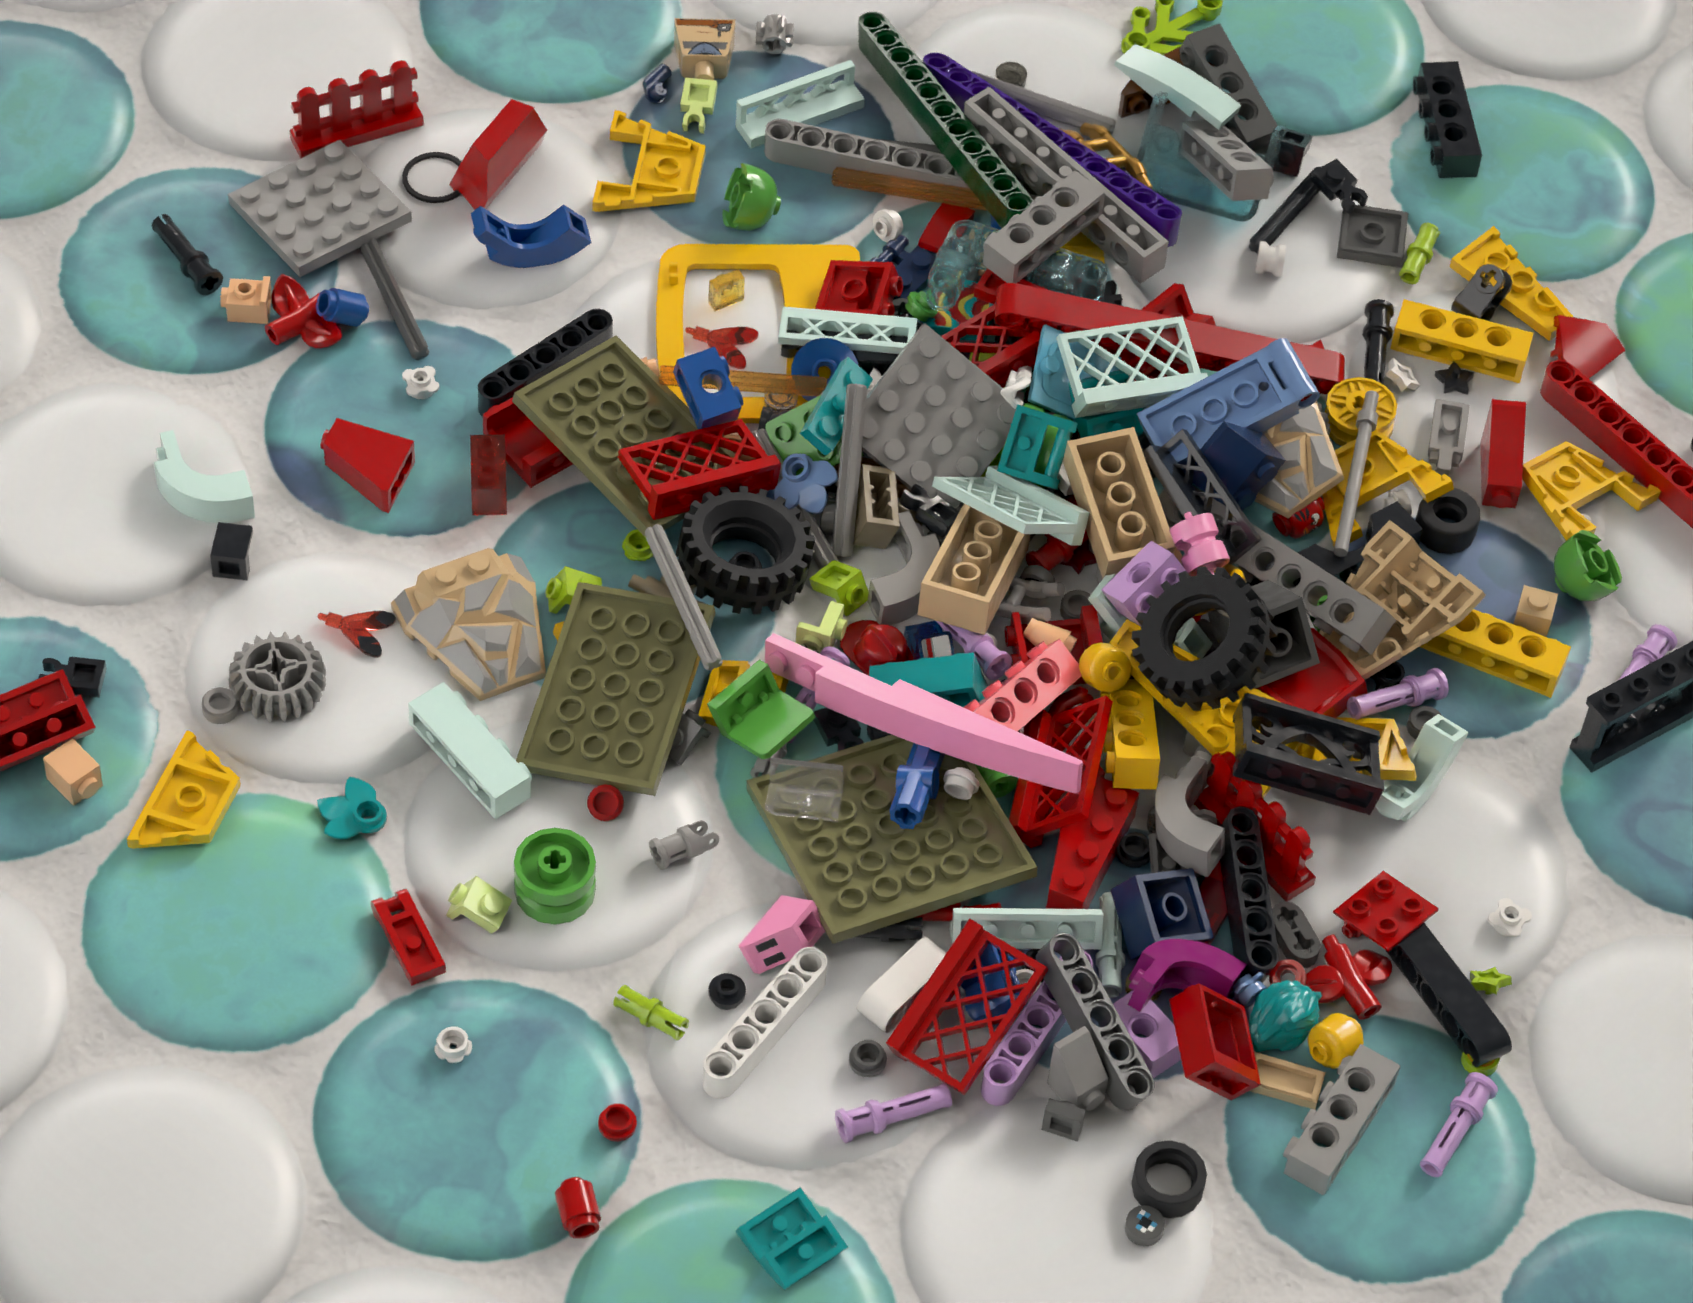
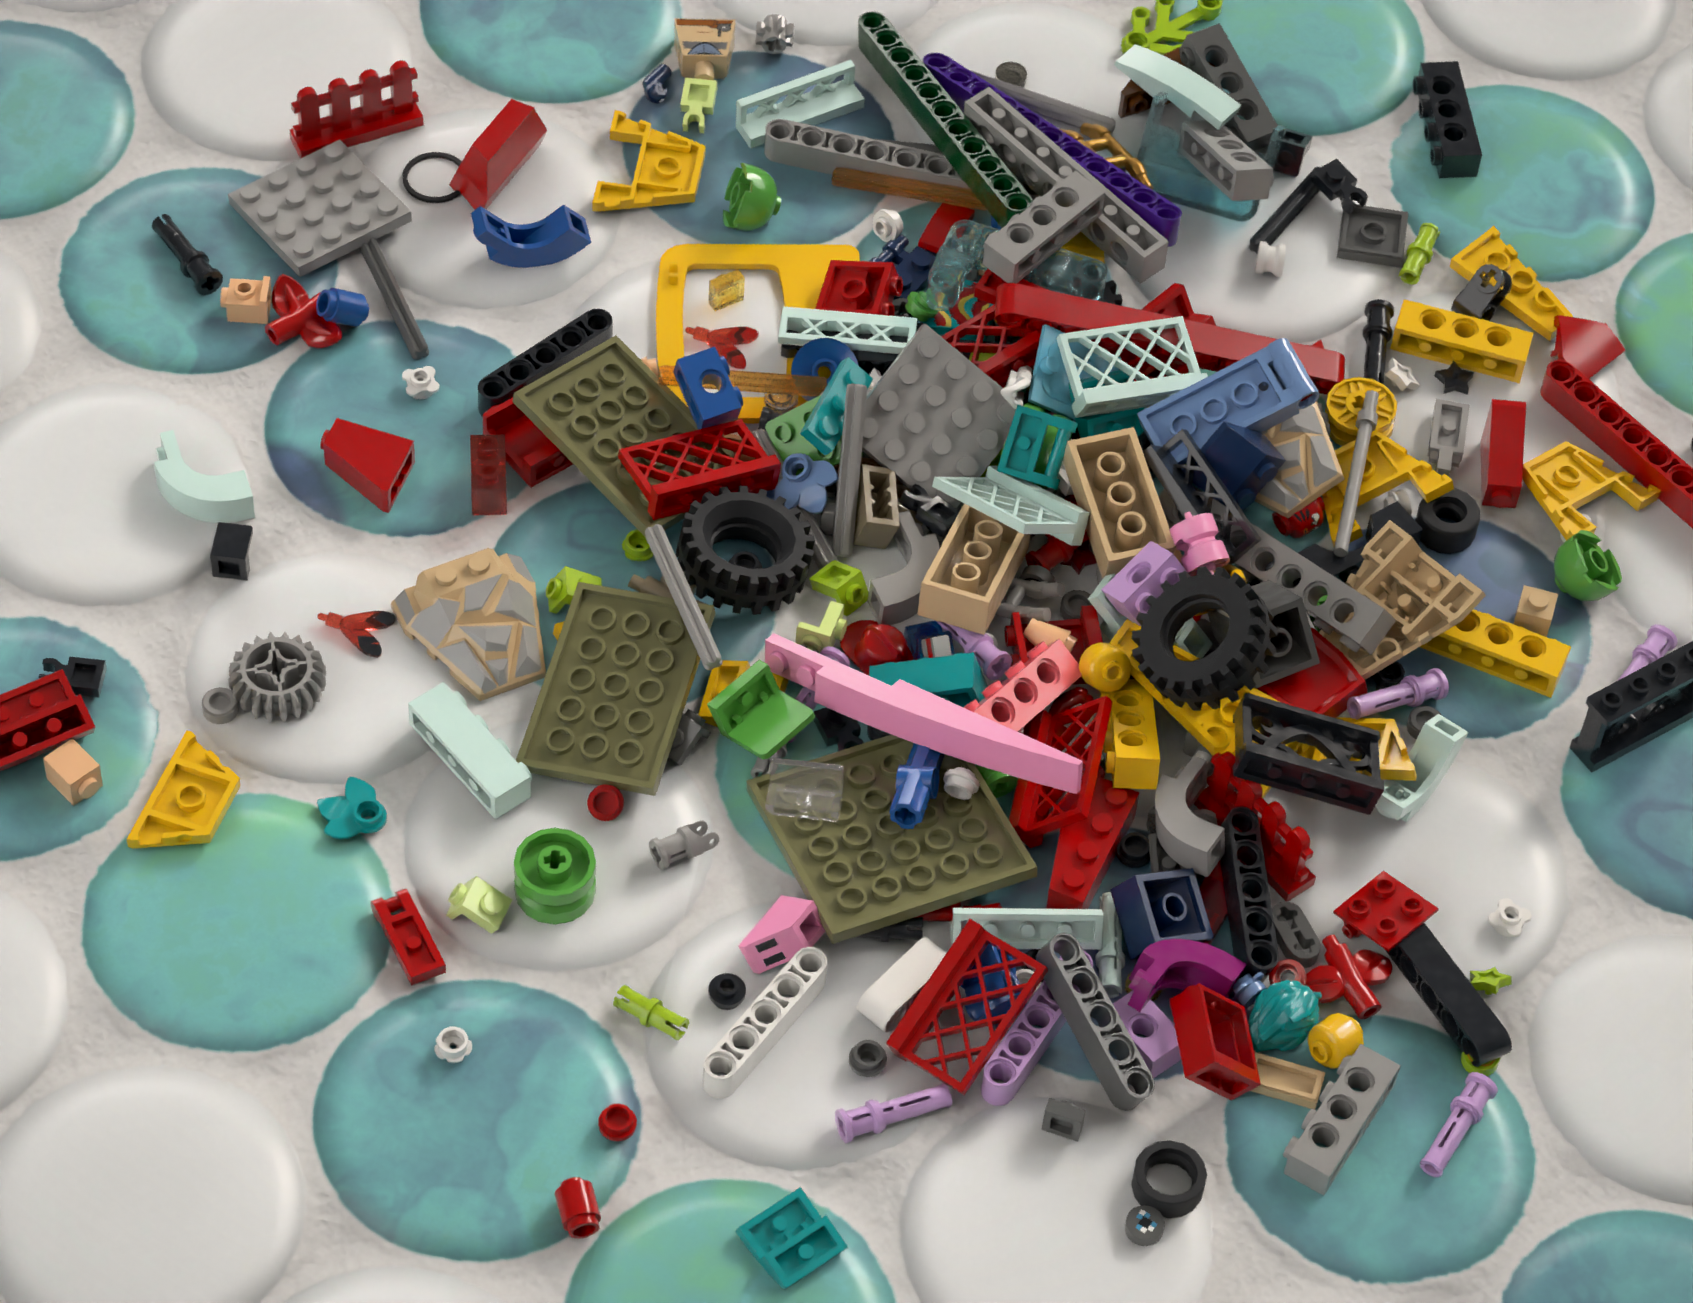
light grey slope [1047,1026,1108,1111] -> none

